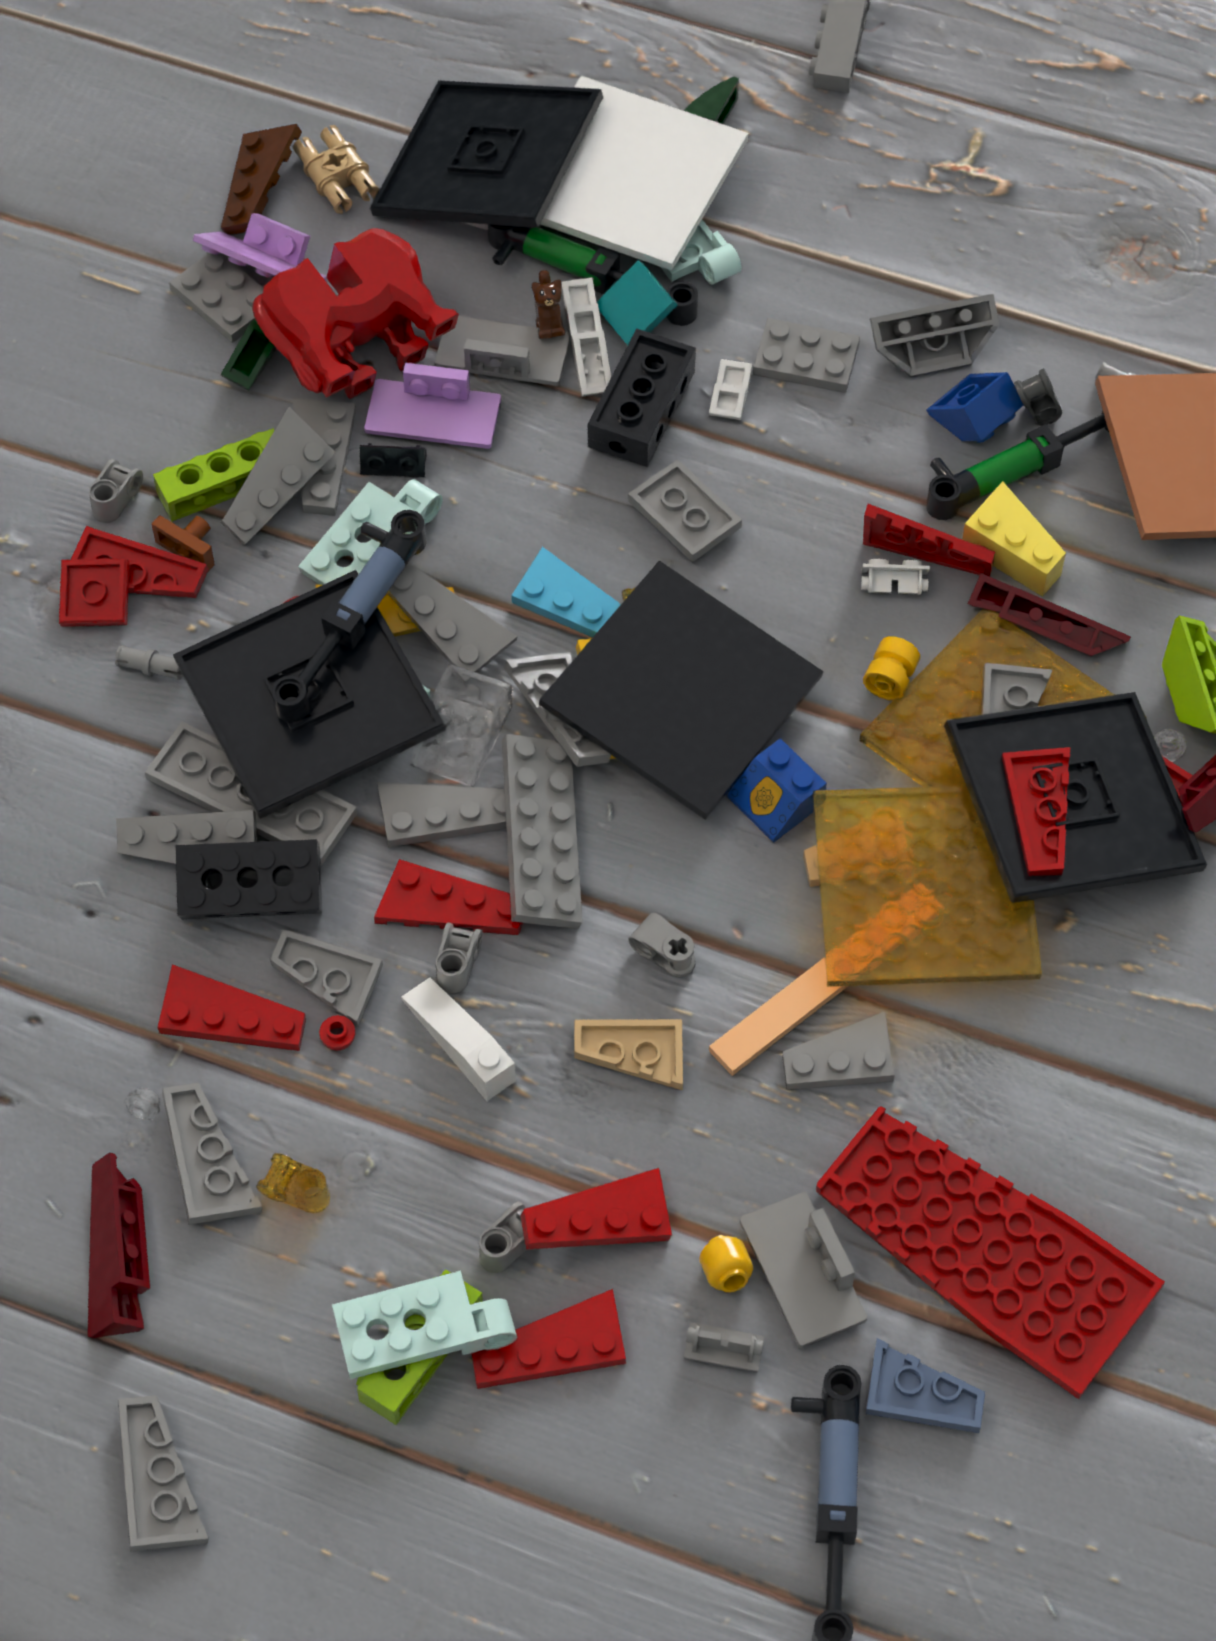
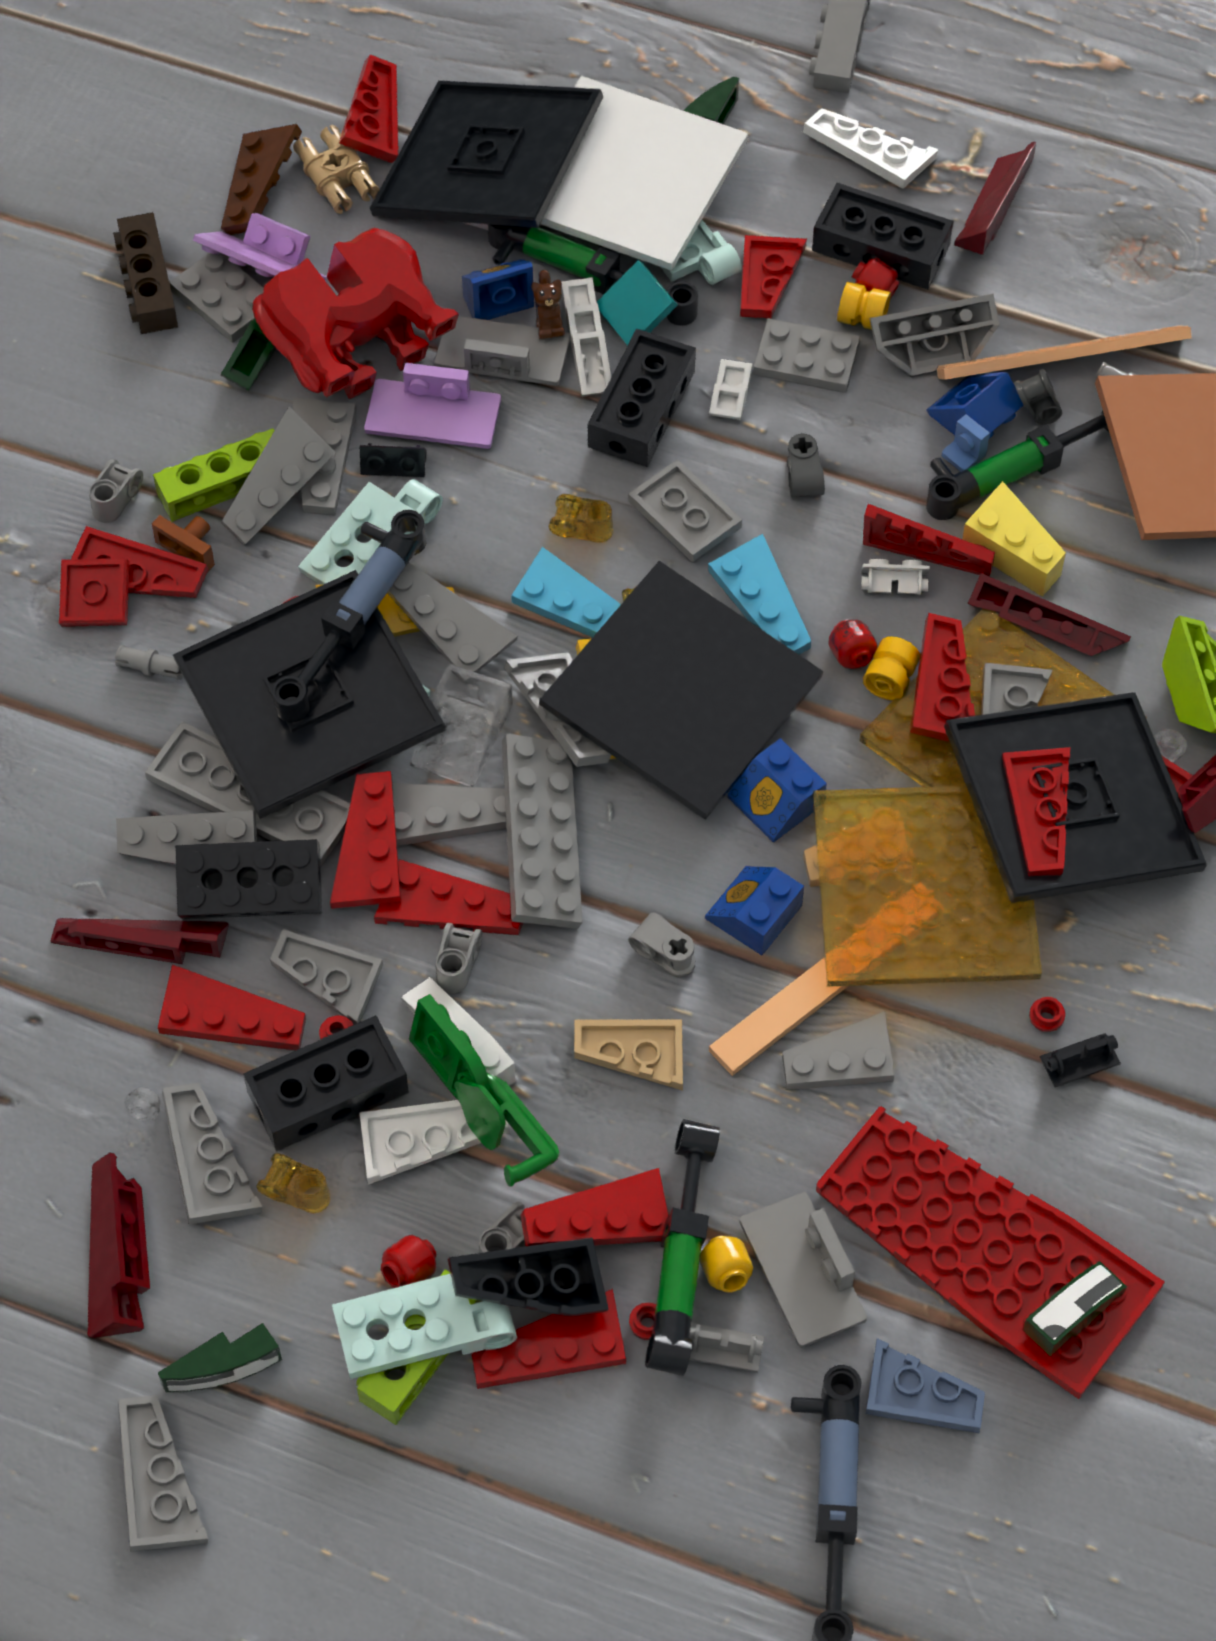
none -> dark red wedge [50,918,229,965]
none -> dark brown brick [113,212,178,334]
none -> dark green slope [158,1323,282,1392]
none -> black brick [243,1015,409,1151]
none -> red wing [330,771,401,909]
none -> red wing [338,54,398,163]
none -> white wing [360,1100,509,1185]
none -> red head [381,1235,437,1288]
none -> green plate [409,994,559,1187]
none -> black wedge [448,1238,609,1317]
none -> blue slope [462,259,534,320]
none -> clear yellow piece [548,494,614,543]
none -> red plate [629,1302,656,1340]
none -> black piece [645,1119,720,1376]
none -> blue slope [705,866,804,955]
none -> medium azure wing [708,534,811,655]
none -> red wing [740,235,807,318]
none -> dark grey piece [787,433,825,498]
none -> white wing [803,108,938,189]
none -> black brick [812,182,953,290]
none -> red head [828,619,878,669]
none -> yellow wheel [837,282,891,330]
none -> red head [852,258,900,298]
none -> red wing [909,613,975,742]
none -> light nougat tile [937,325,1192,380]
none -> medium blue bracket [942,414,990,472]
none -> dark red wedge [954,142,1036,255]
none -> slope [1023,1261,1127,1356]
none -> red plate [1029,997,1066,1032]
none -> black hinge [1040,1033,1121,1088]

